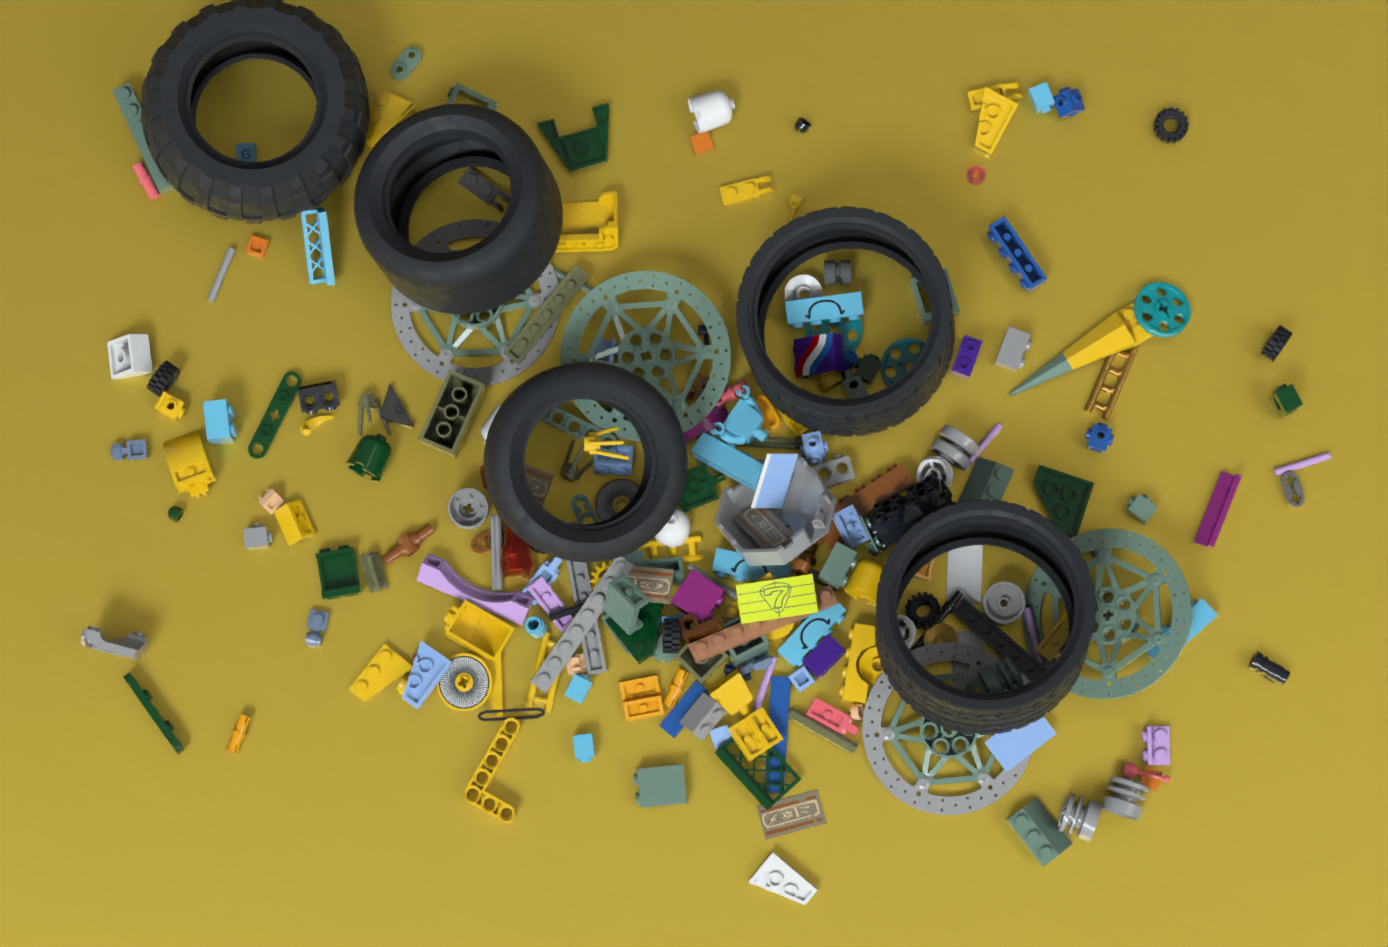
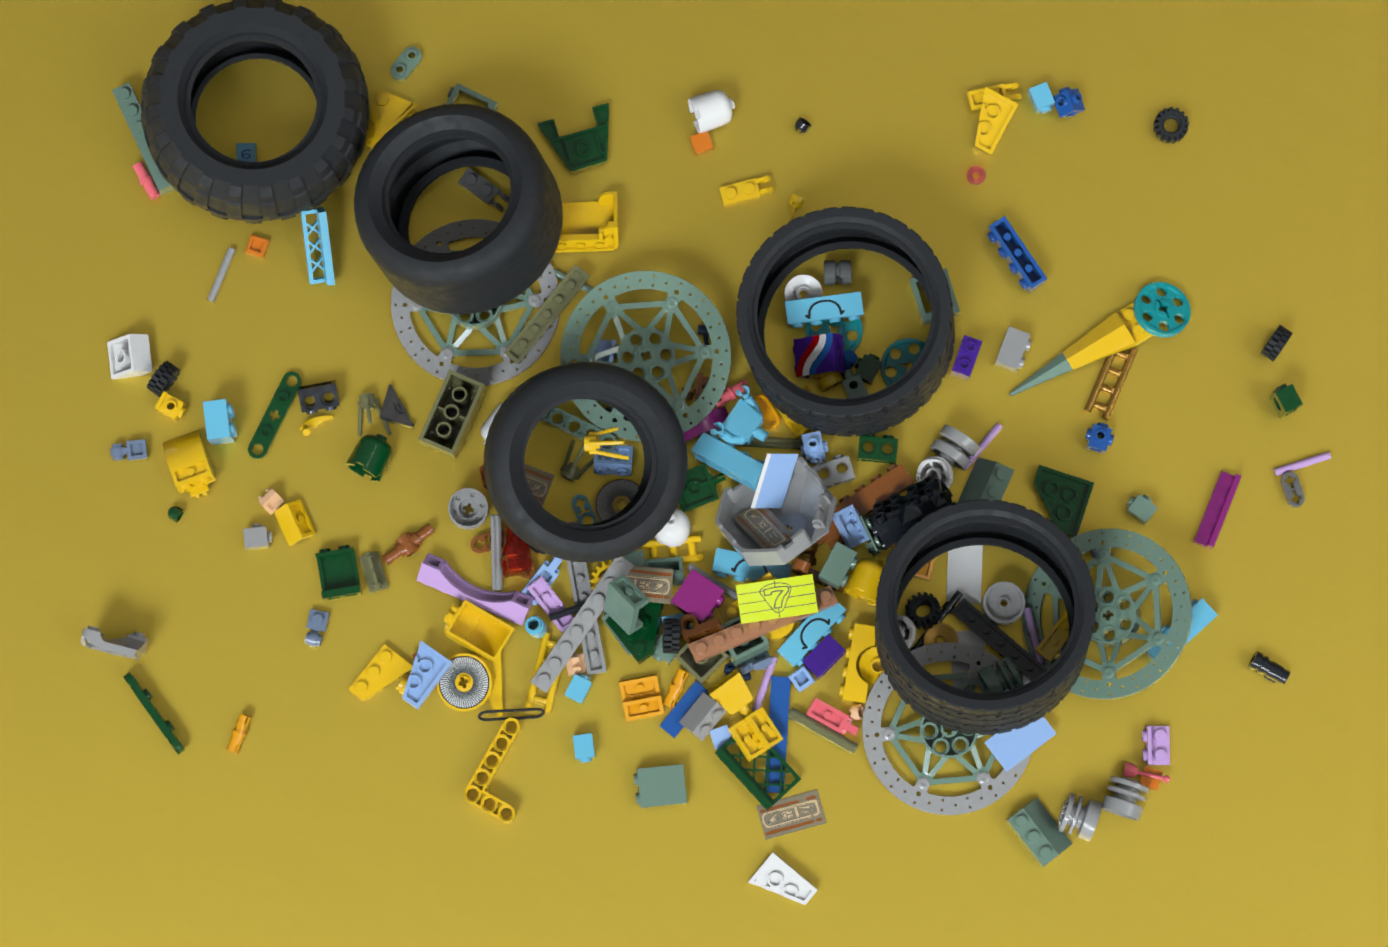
none -> dark green brick [857,433,898,464]

